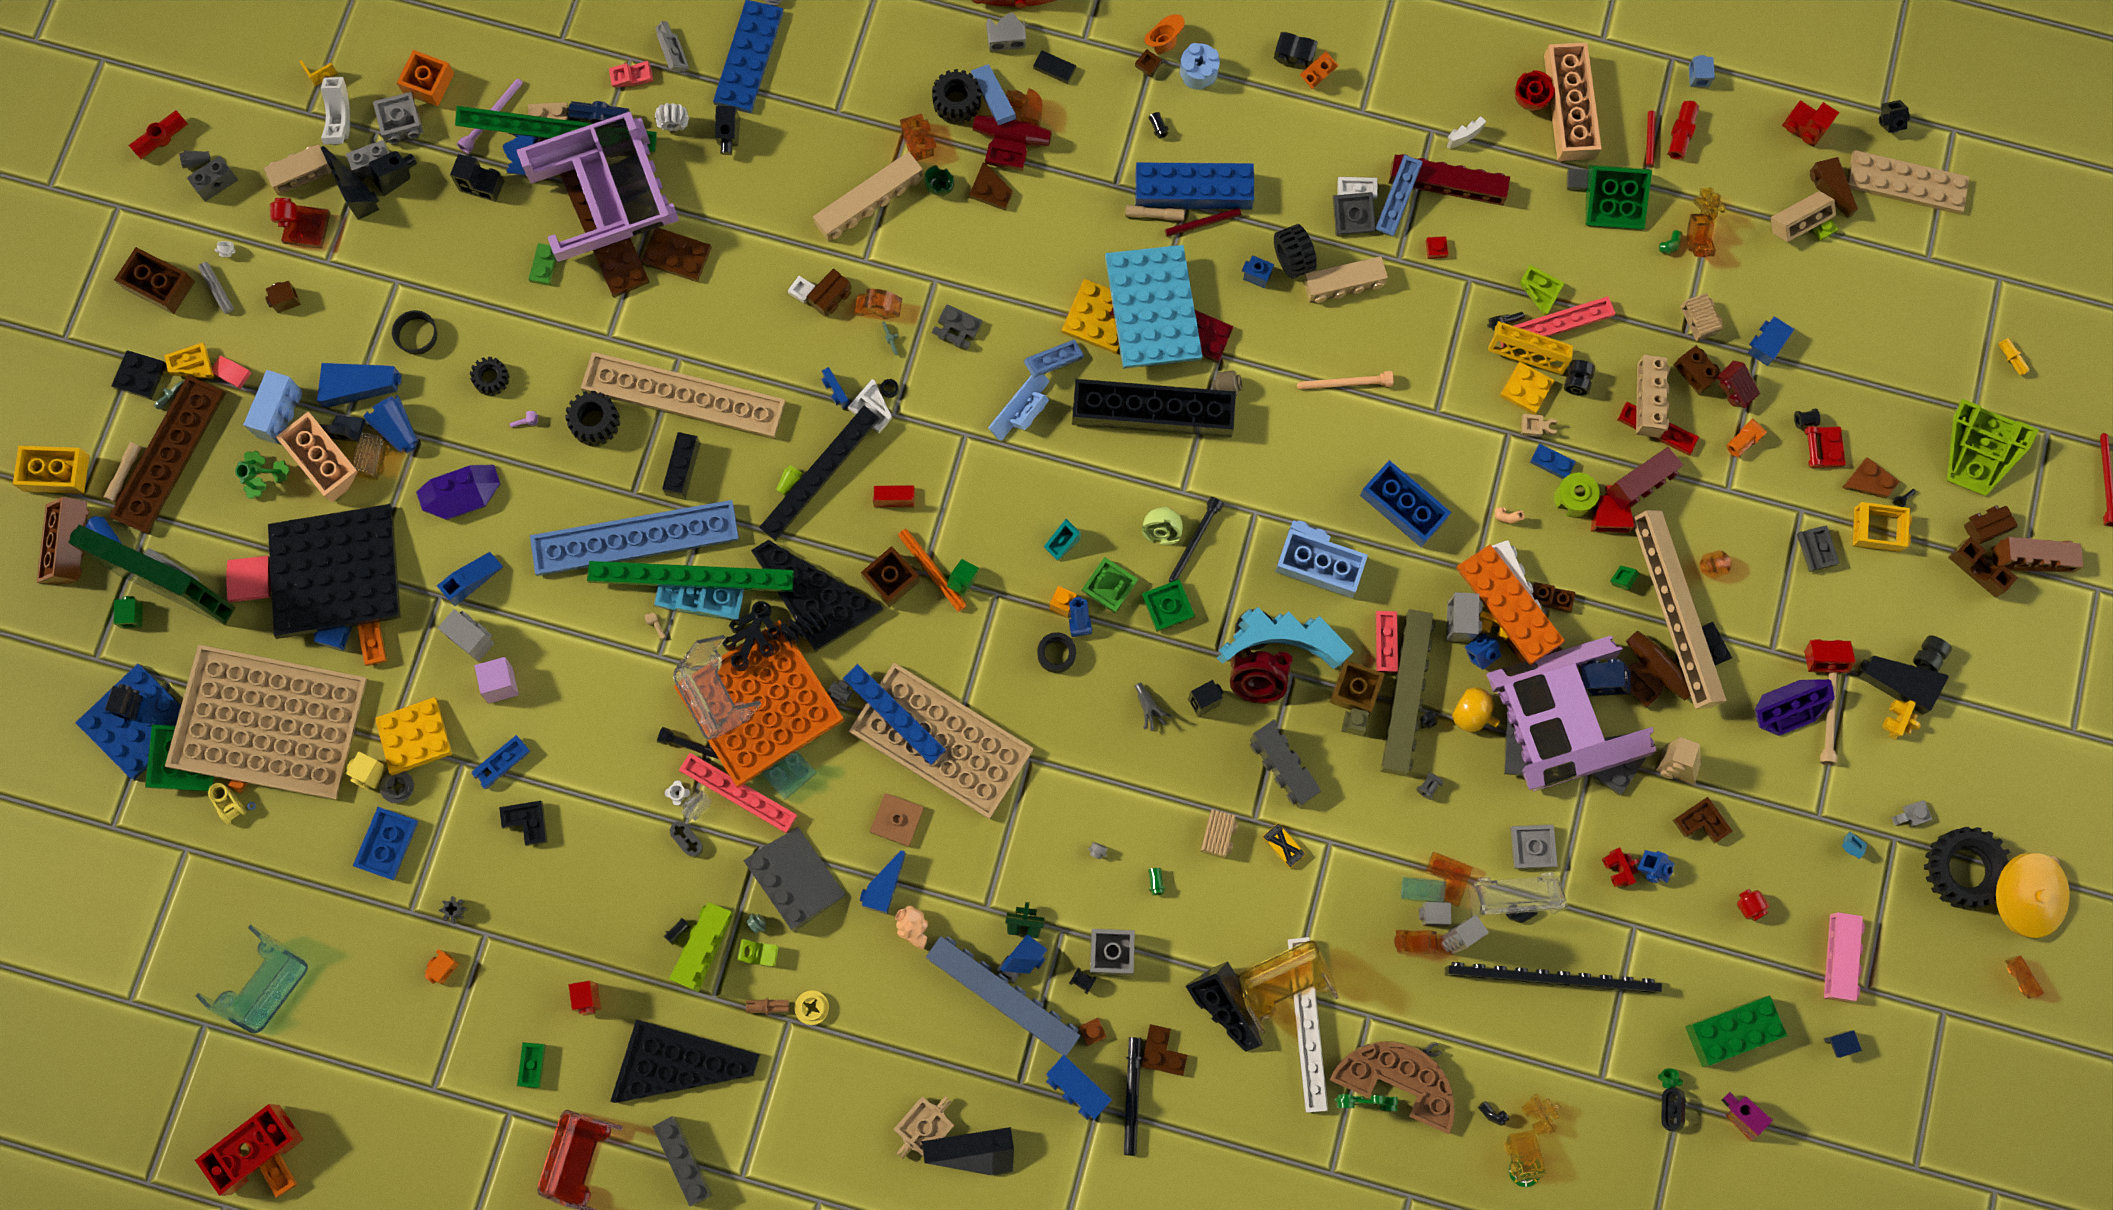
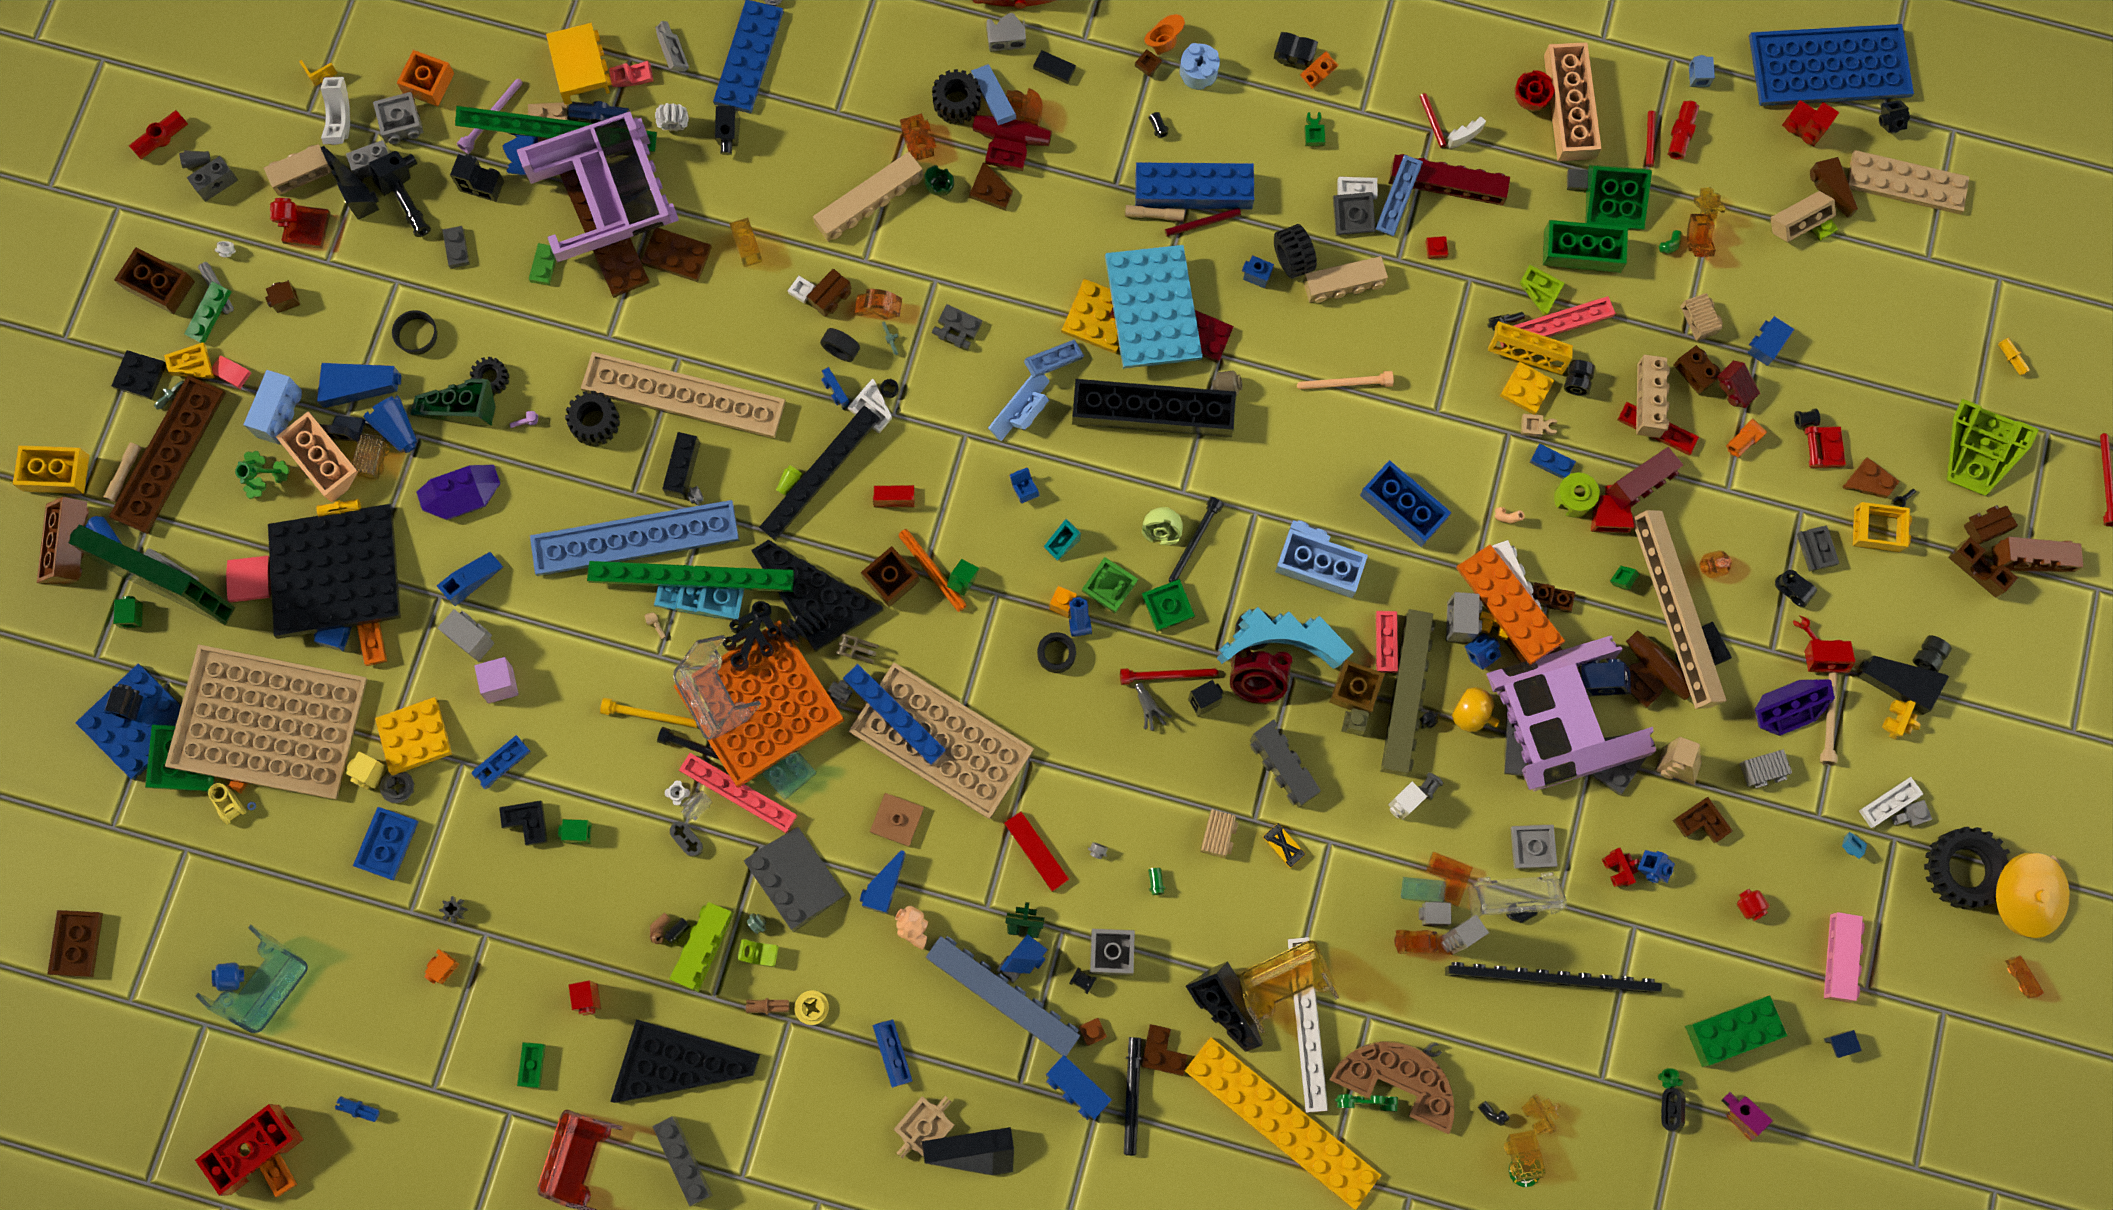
none -> reddish brown plate [47,910,103,977]
none -> green plate [184,281,232,343]
none -> blue head [212,962,244,992]
none -> yellow pin [316,499,361,517]
none -> blue axle [335,1096,380,1122]
none -> black pin [391,181,431,237]
none -> dark green wedge [411,379,496,426]
none -> dark grey plate [442,226,470,269]
none -> yellow panel [546,23,612,105]
none -> green brick [558,819,592,844]
none -> yellow piece [600,698,699,728]
none -> medium nougat arm [650,912,671,944]
none -> light grey plate [687,486,704,505]
none -> clear yellow brick [729,217,762,267]
none -> black tyre [820,328,860,362]
none -> dark tan arm [836,634,879,664]
none -> blue plate [872,1019,912,1088]
none -> red tile [1004,811,1069,892]
none -> blue bracket [1009,468,1040,504]
none -> red piece [1120,668,1219,685]
none -> yellow plate [1184,1037,1381,1210]
none -> green plate [1304,112,1326,146]
none -> white brick [1388,781,1427,820]
none -> red bar [1419,93,1447,148]
none -> green brick [1543,220,1628,273]
none -> light grey brick [1740,749,1792,789]
none -> blue plate [1749,24,1914,106]
none -> black piece [1775,570,1817,608]
none -> red hand [1793,615,1818,640]
none -> white plate [1859,777,1923,828]

